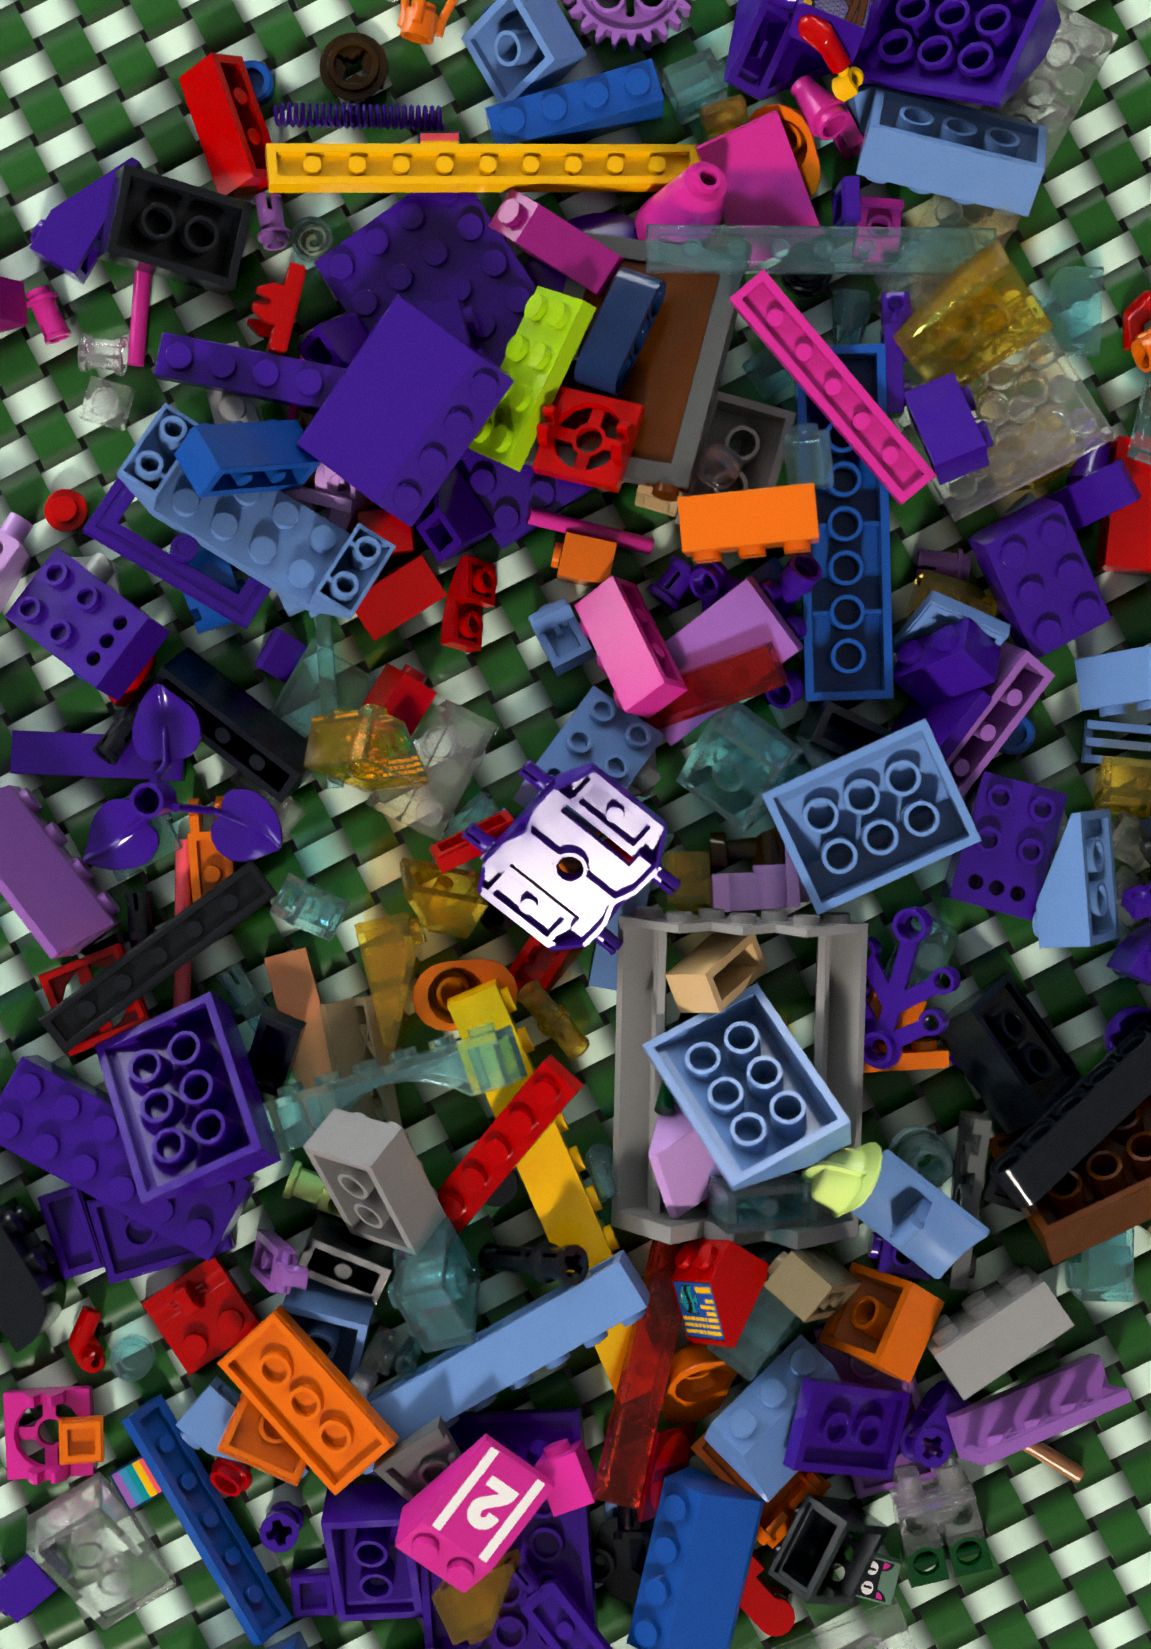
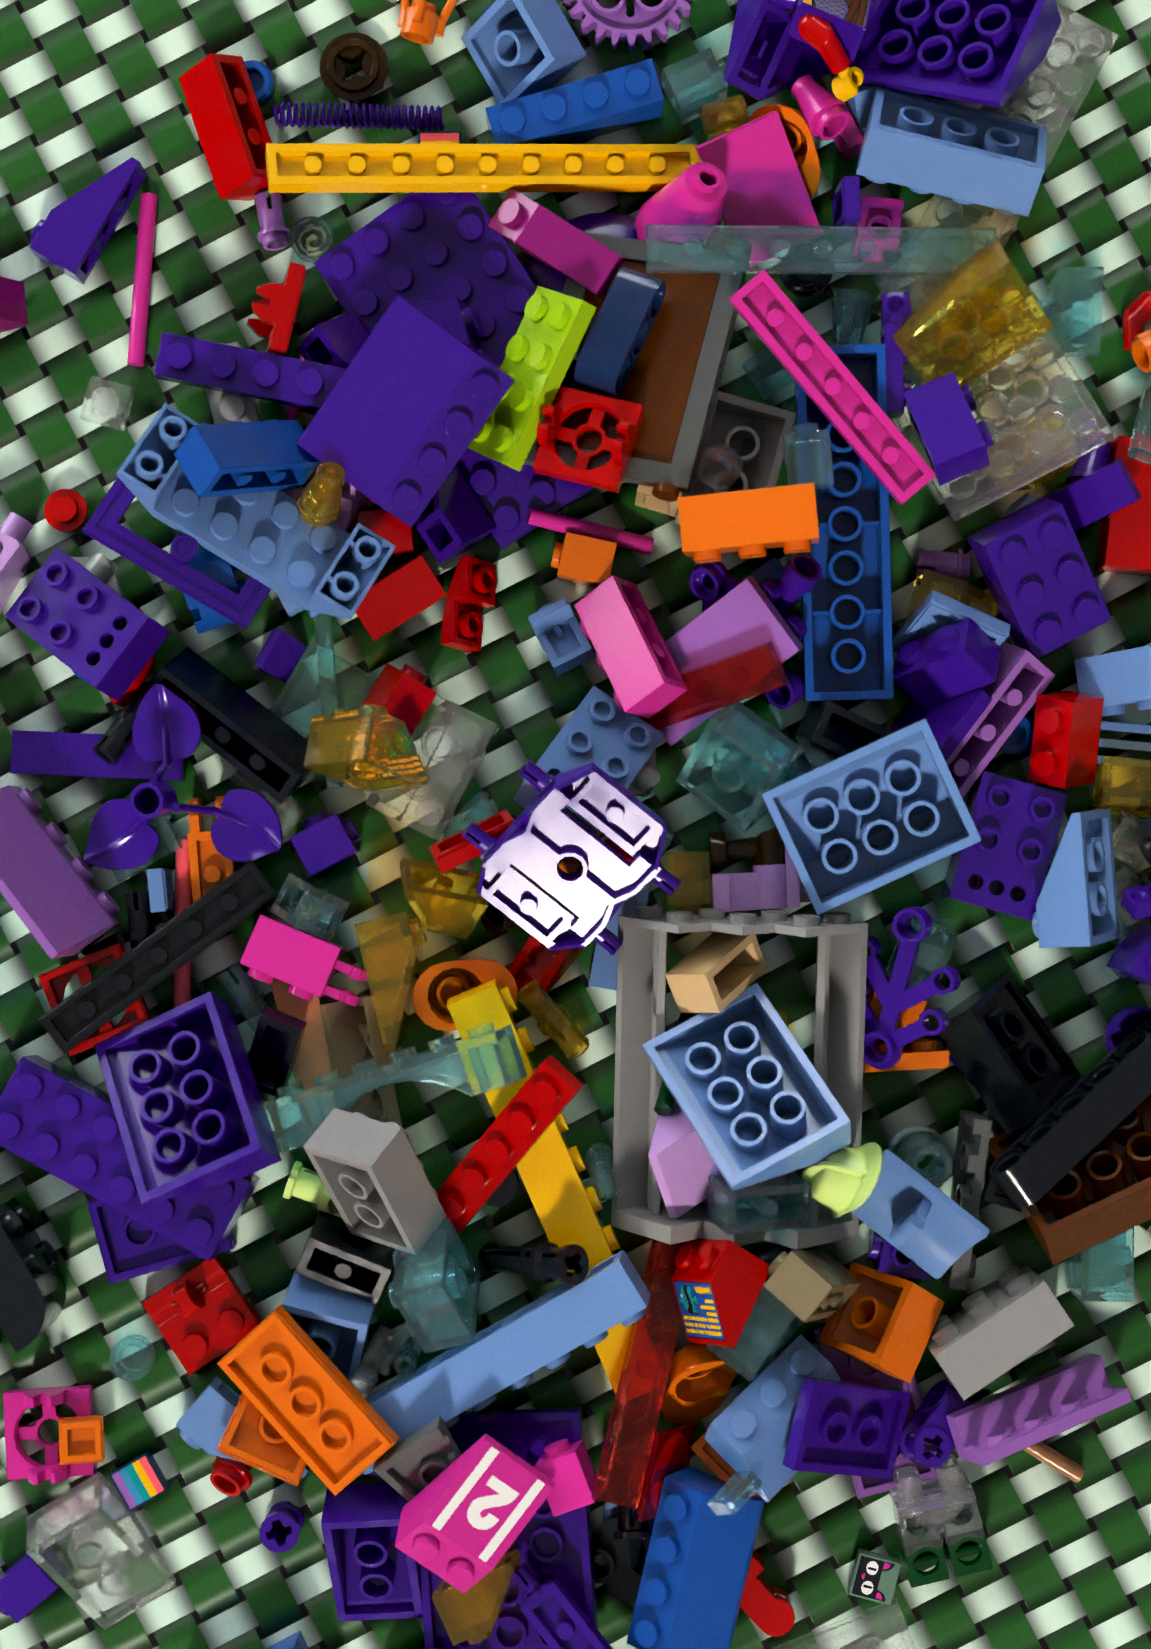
dark pink pin [26,285,72,345] -> none
dark purple tile [37,1185,105,1280] -> none
red arm [68,1306,106,1373] -> none
clear bush [78,333,129,377] -> none
black brick [97,164,253,295] -> none
blue plate [121,1394,293,1646] -> none
medium lavender hinge [250,1229,309,1294] -> none
dark purple tile [290,1567,337,1618] -> none
dark purple bush [646,555,693,613] -> none
orange hinge [756,1471,832,1549] -> none
black piece [768,1494,889,1606] -> none
none -> medium blue tile [147,868,175,913]
none -> dark pink hinge [240,914,370,1007]
none -> dark purple brick [290,810,362,876]
none -> clear yellow cone [297,461,346,527]
none -> clear light blue tile [706,1470,762,1515]
none -> red brick [1028,690,1104,789]

